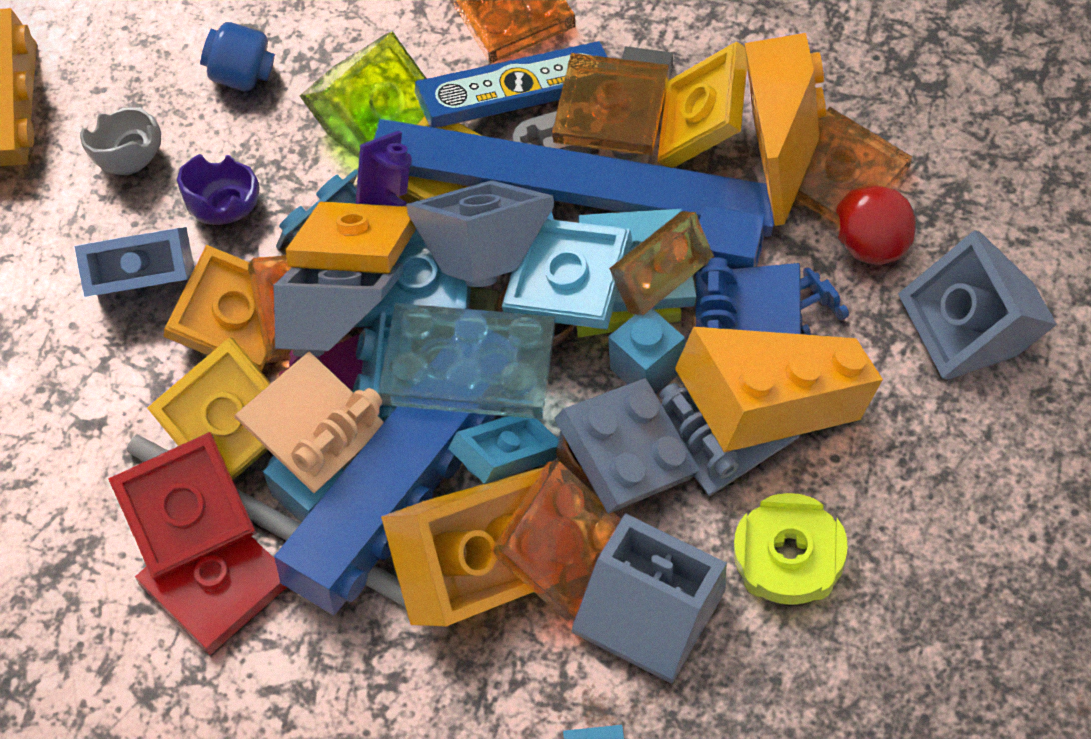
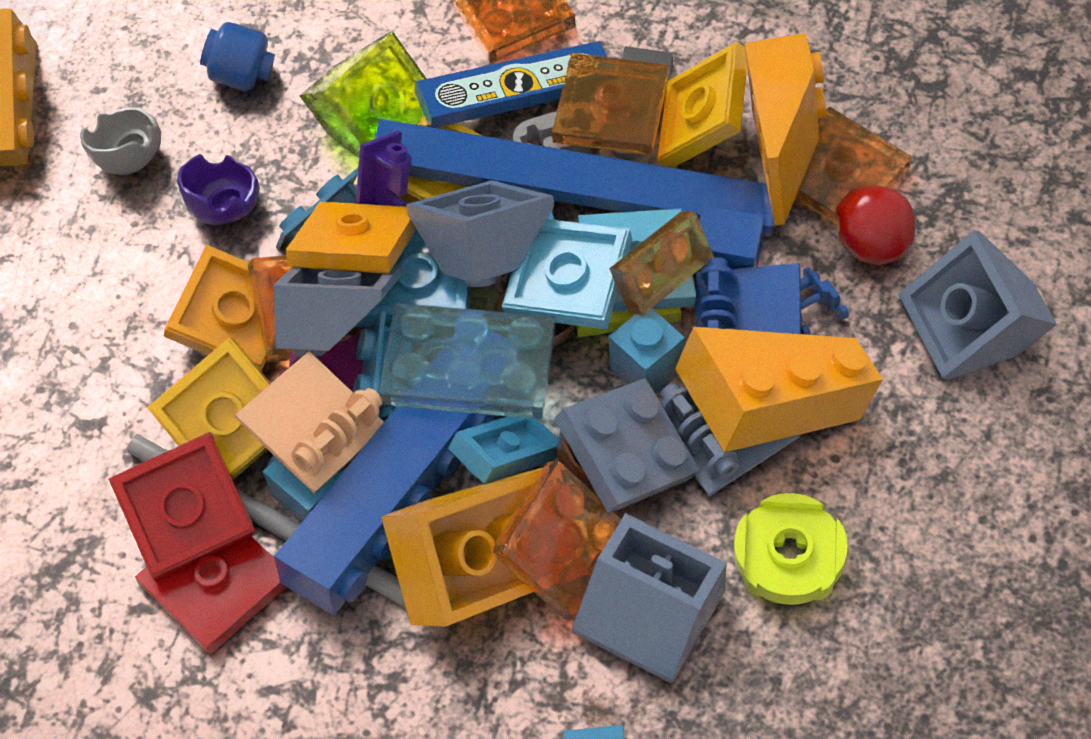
medium blue brick [74,227,194,297] -> none

